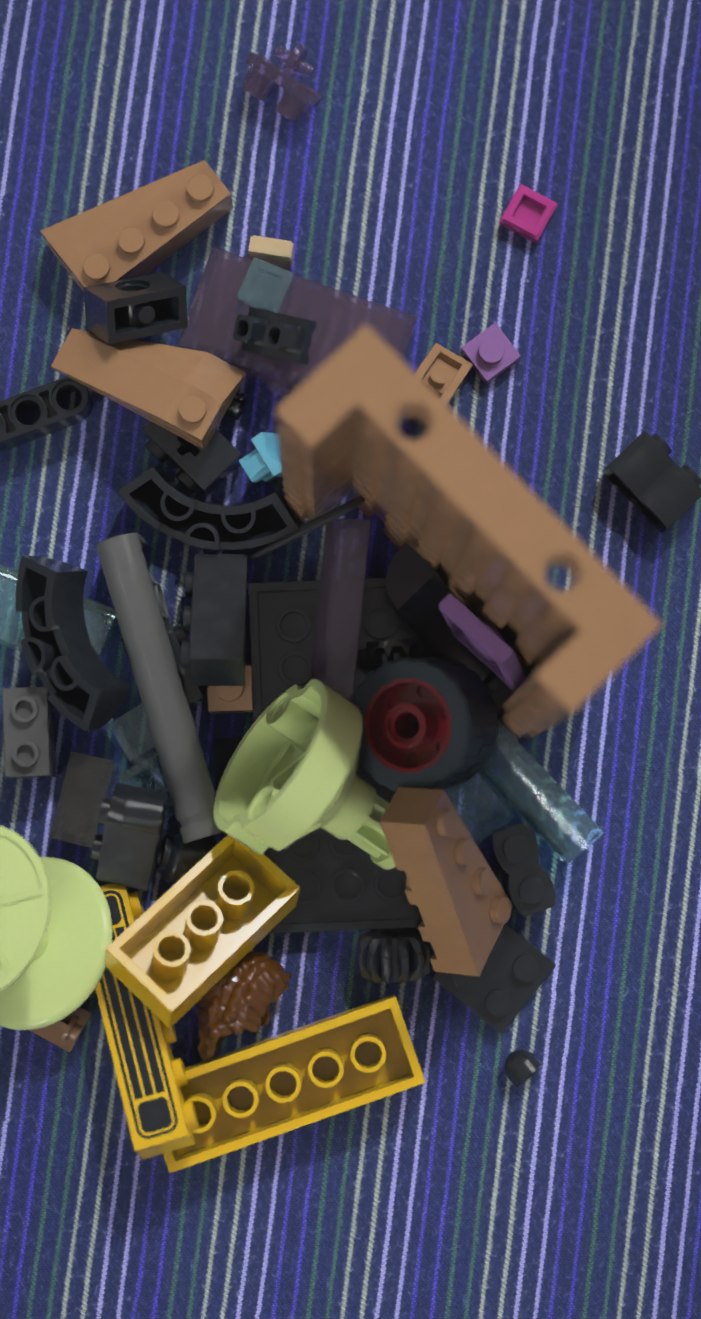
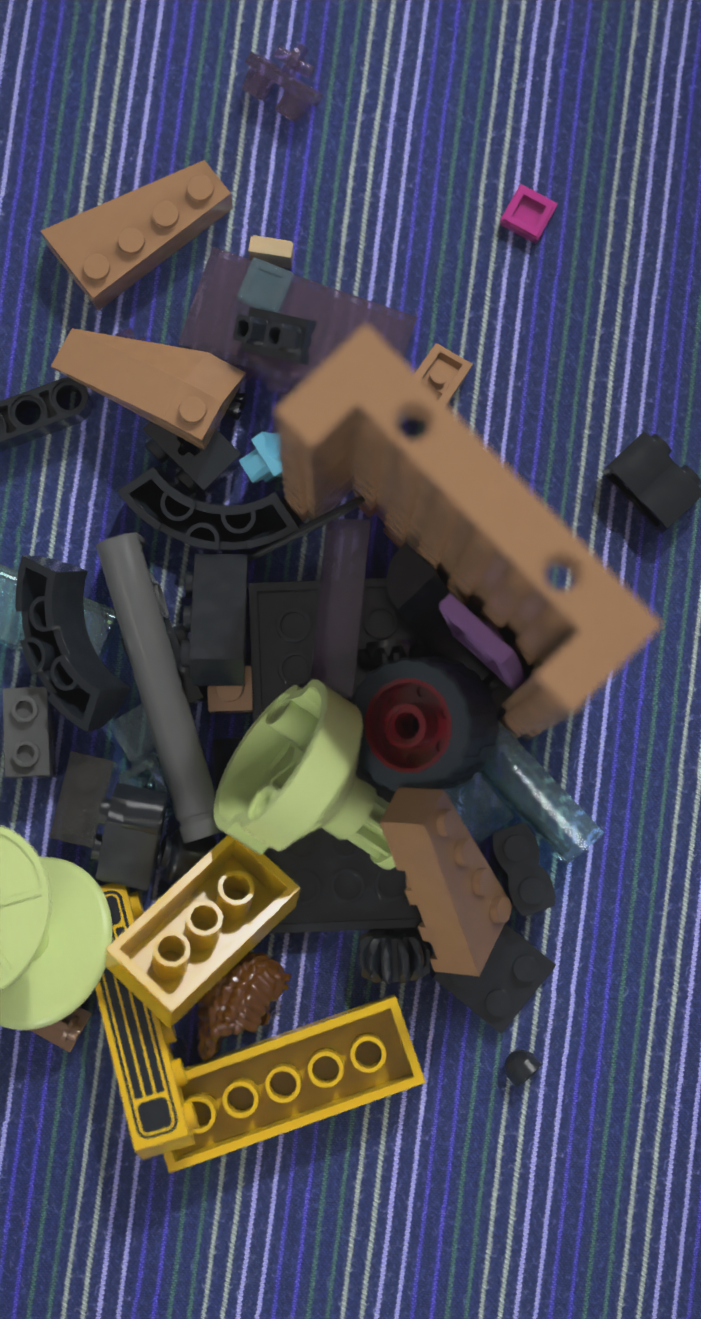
black brick [83,272,188,344] -> none
medium lavender plate [460,322,521,385] -> none

